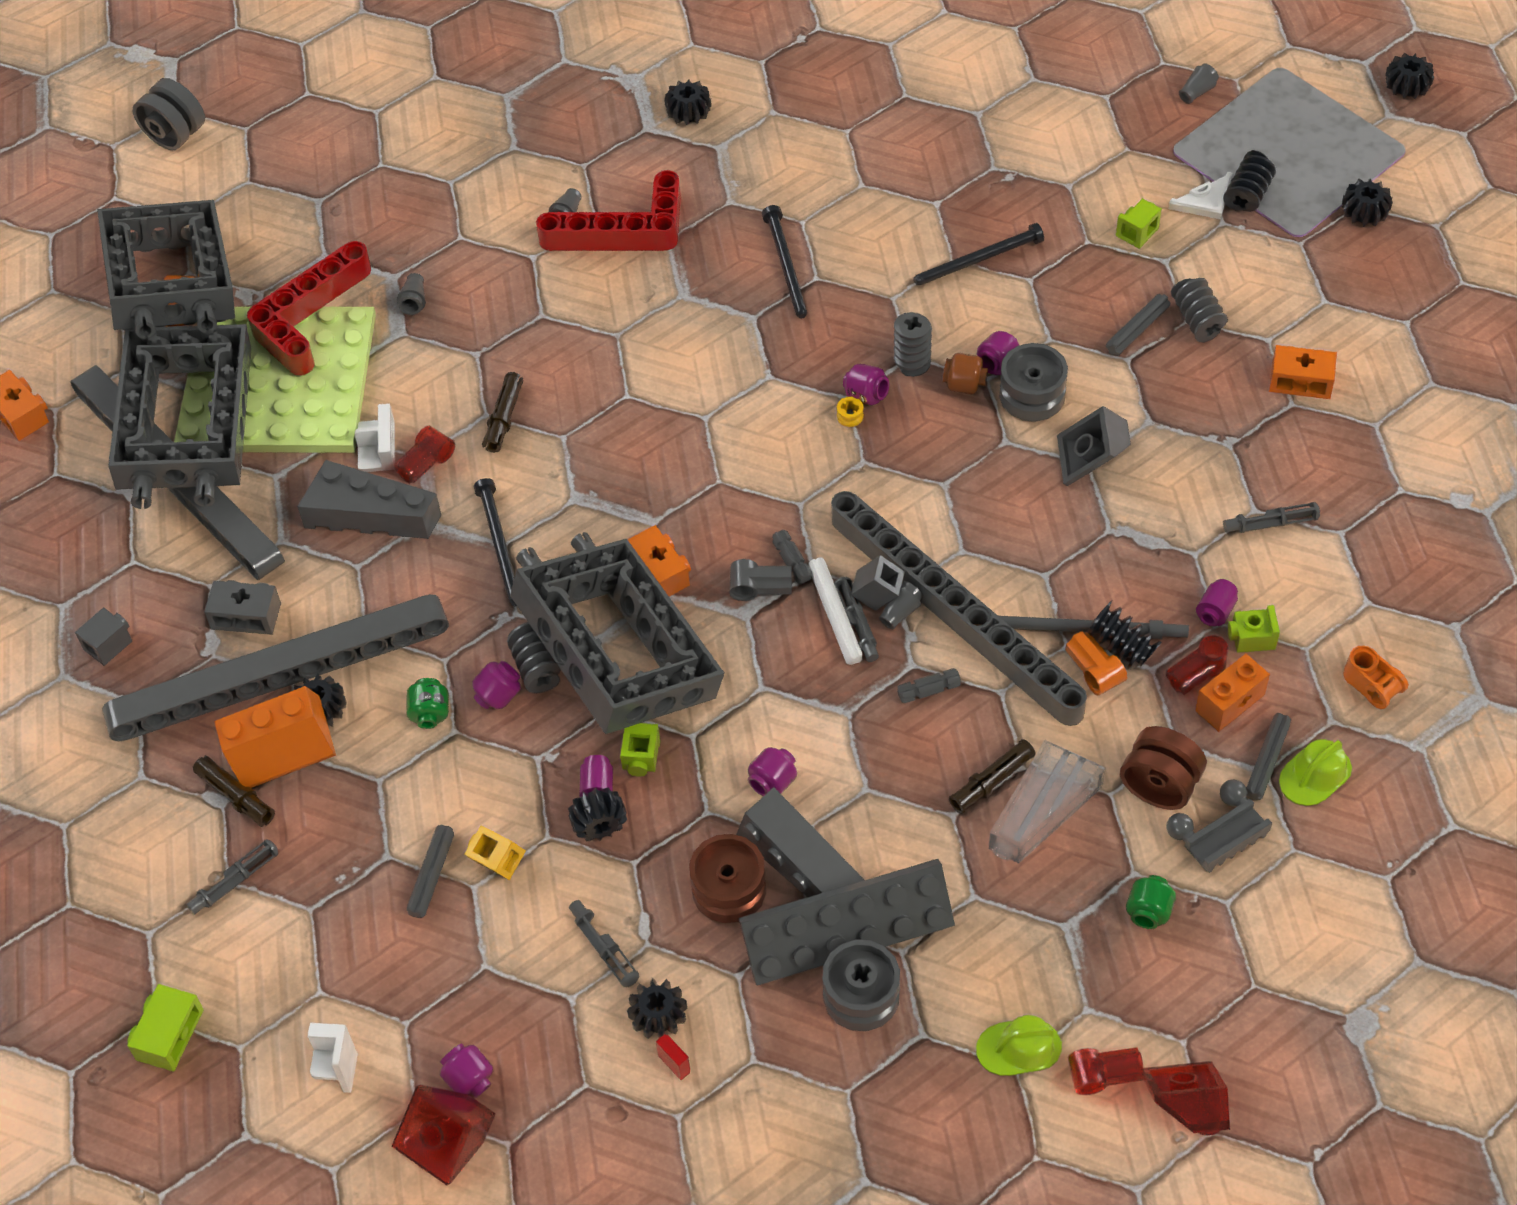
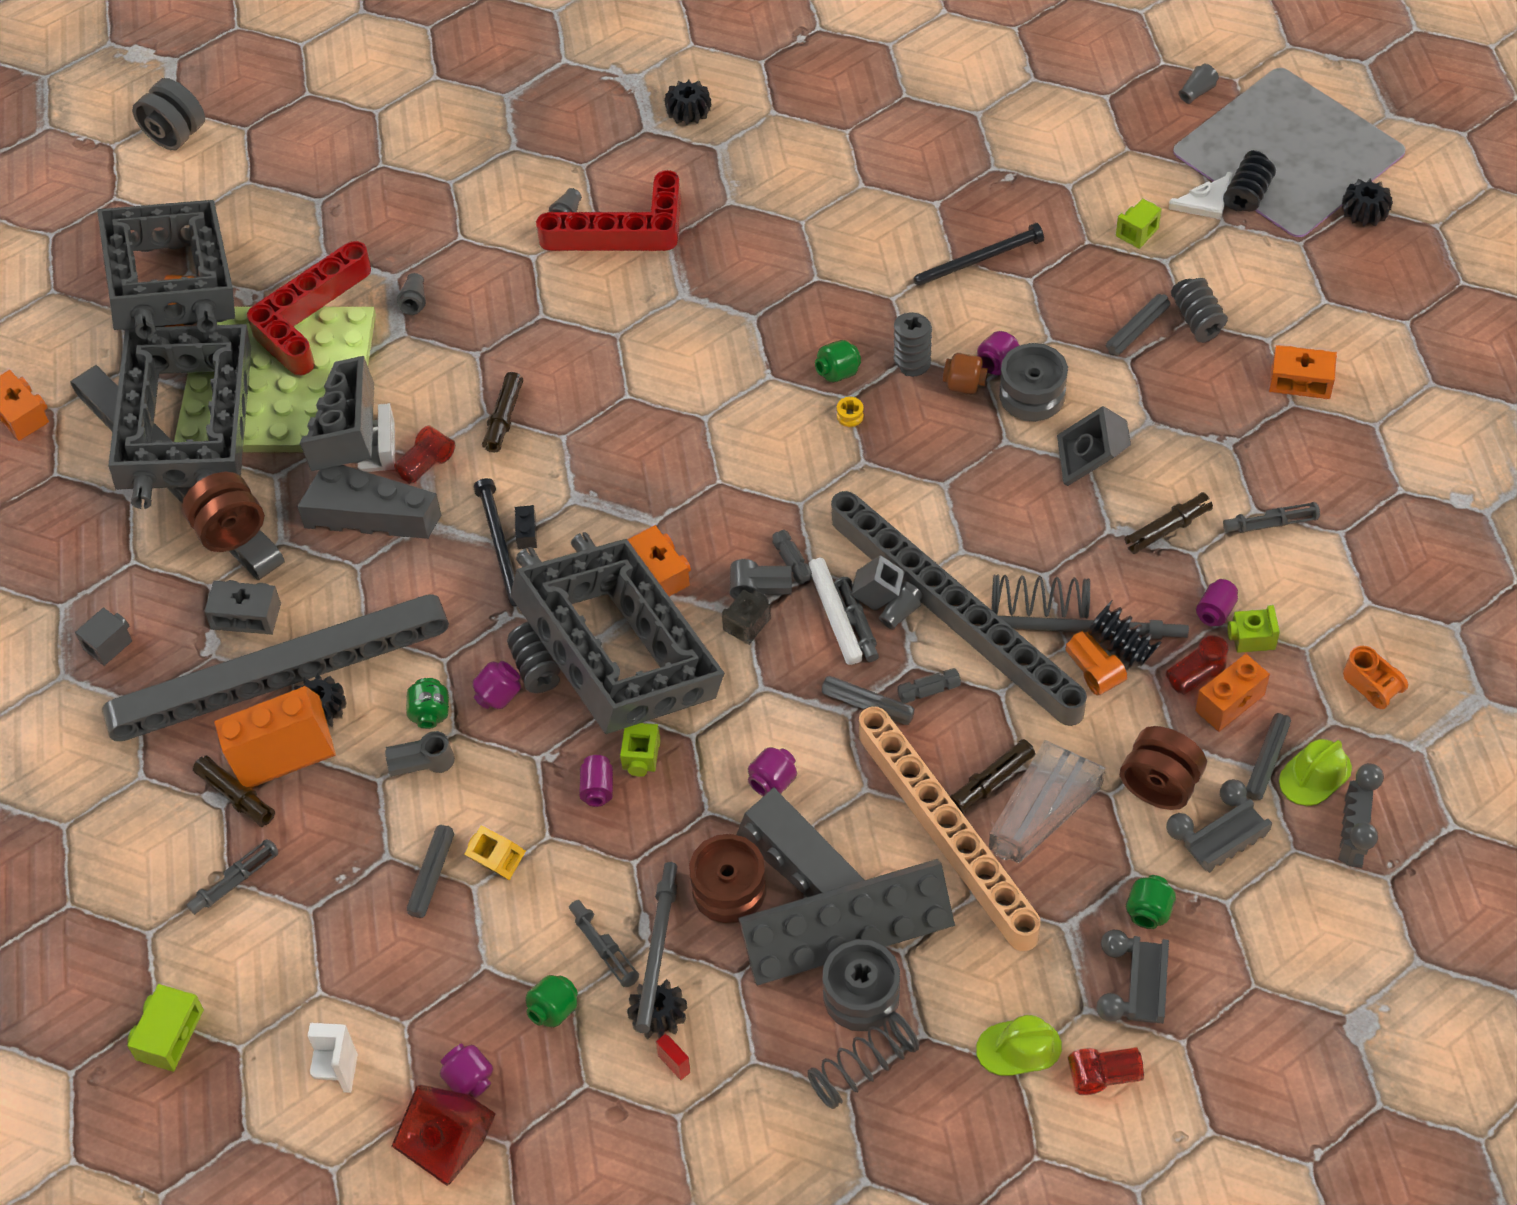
black gear [568,787,627,841] -> none
black bar [762,205,807,319] -> none
magenta head [843,363,890,406] -> none
clear red slope [1141,1061,1230,1136] -> none
black gear [1385,53,1434,99] -> none
none -> copper wheel [182,471,265,552]
none -> dark grey wedge [300,356,374,471]
none -> dark grey piece [385,731,455,777]
none -> black piece [515,505,537,549]
none -> green head [525,975,578,1028]
none -> dark grey bar [636,862,678,1033]
none -> clear smoke brick [722,590,771,645]
none -> dark grey piece [807,1011,919,1109]
none -> green head [815,340,861,383]
none -> dark grey axle [822,676,914,725]
none -> light nougat beam [859,707,1040,951]
none -> dark grey piece [992,574,1090,619]
none -> dark grey gear [1096,929,1169,1024]
none -> dark brown pin [1124,492,1213,554]
none -> dark grey gear [1338,763,1384,868]

